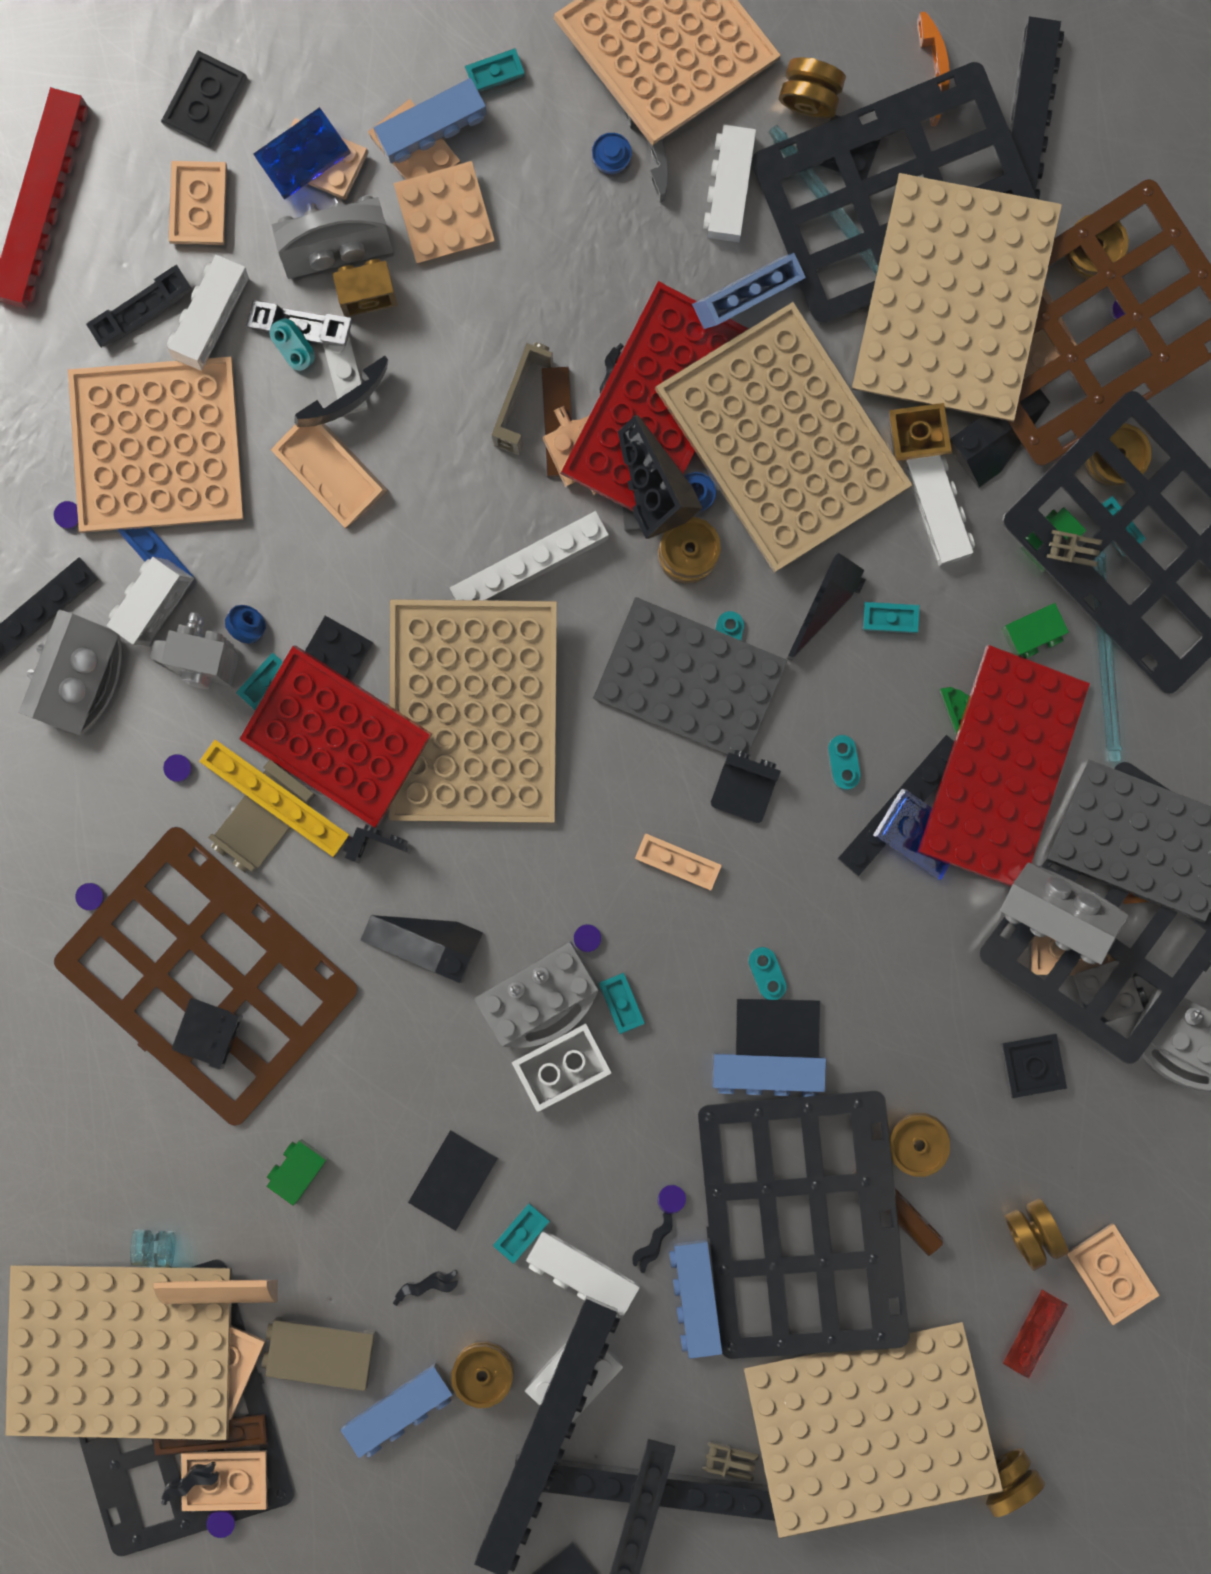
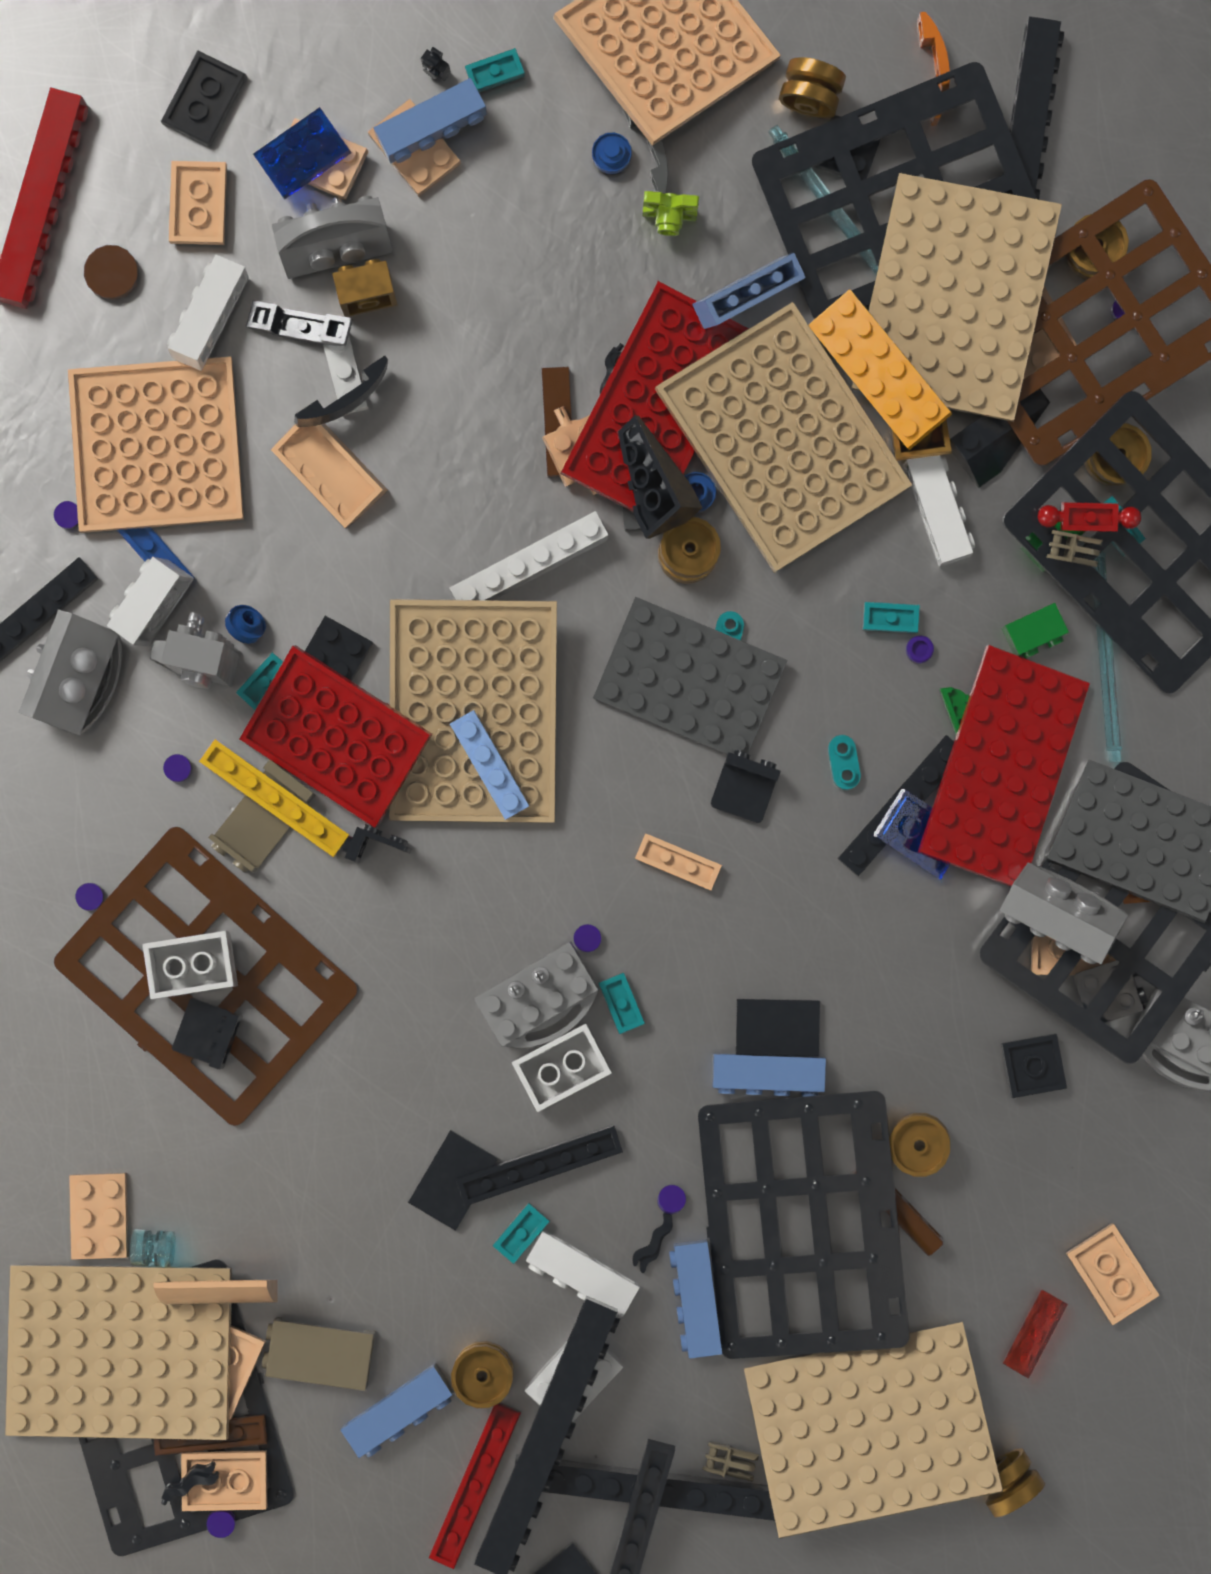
black slope [86,264,192,348] -> none
green brick [266,1139,329,1206] -> none
teal plate [270,318,315,371] -> none
black wedge [360,915,483,983] -> none
light nougat plate [393,161,495,264] -> none
black hair [393,1270,458,1306] -> none
dark tan panel [491,342,554,455] -> none
white brick [703,125,756,243] -> none
teal plate [748,947,787,1000] -> none
black wedge [786,552,866,661] -> none
pearl gold wheel [1004,1198,1069,1271] -> none
none -> light nougat plate [69,1173,129,1260]
none -> reddish brown tile [84,245,139,300]
none -> white brick [142,931,238,999]
none -> black plate [421,47,451,81]
none -> red tile [429,1403,521,1569]
none -> light blue plate [450,710,529,820]
none -> black plate [456,1125,623,1206]
none -> lime plant [642,191,699,236]
none -> light orange plate [808,289,952,450]
none -> dark purple tile [905,635,934,664]
none -> red plate [1037,502,1142,532]

